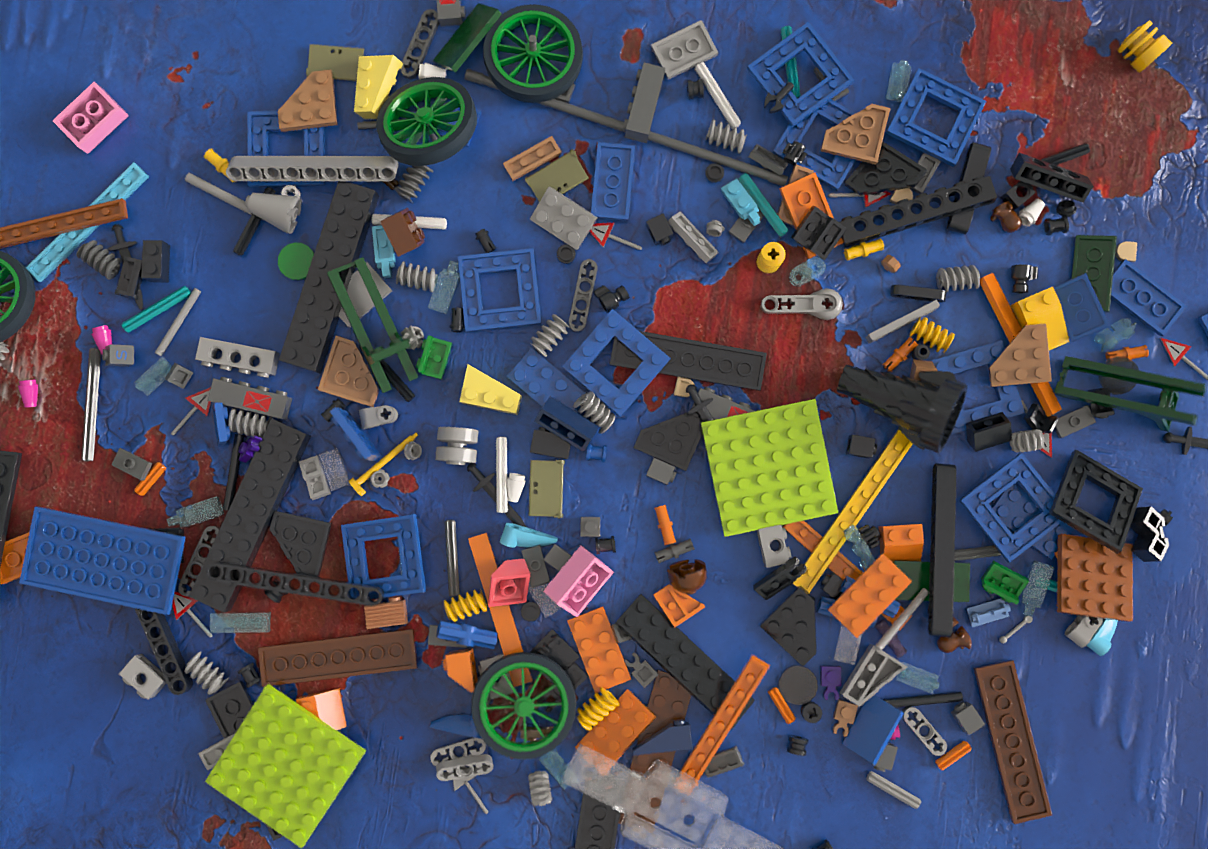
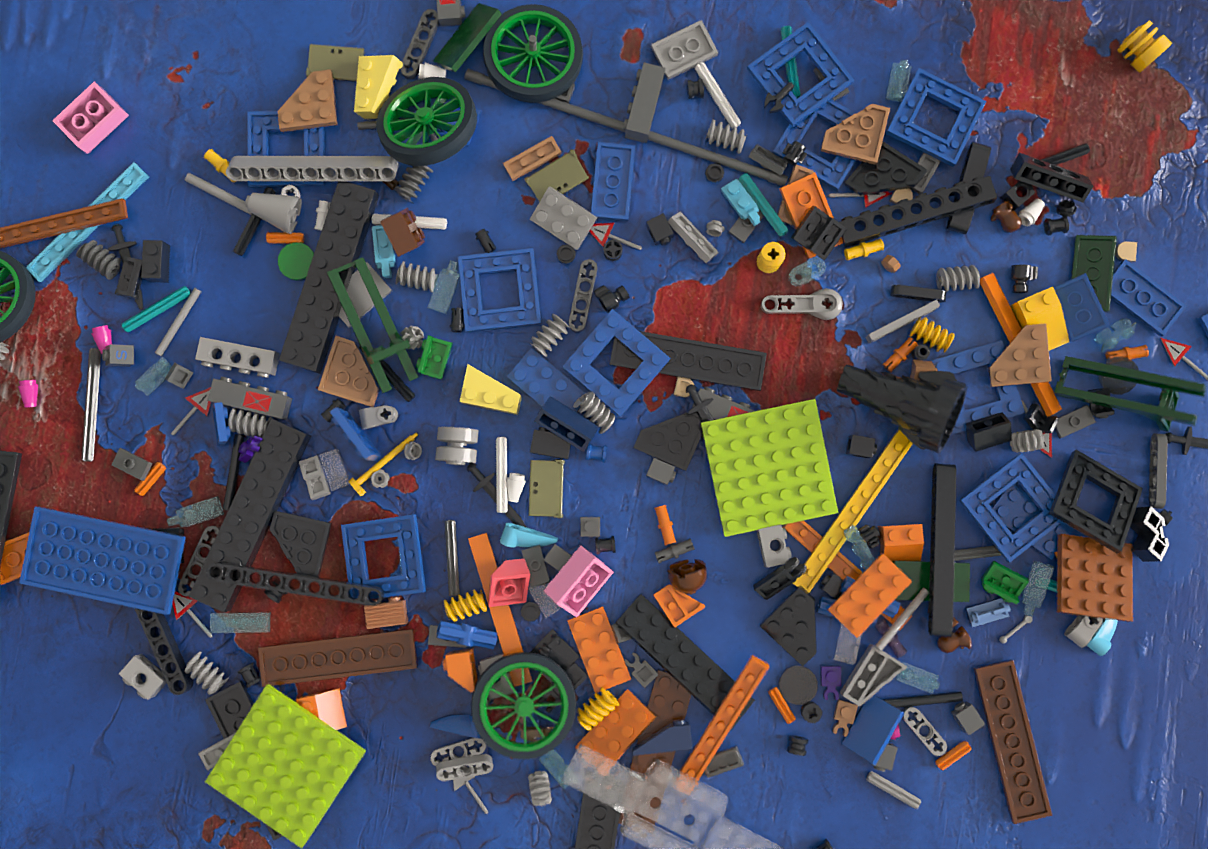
none -> orange axle [266,232,304,244]
none -> white pin [314,201,331,231]
none -> black wheel [604,240,623,261]
none -> dark grey beam [1149,433,1168,509]

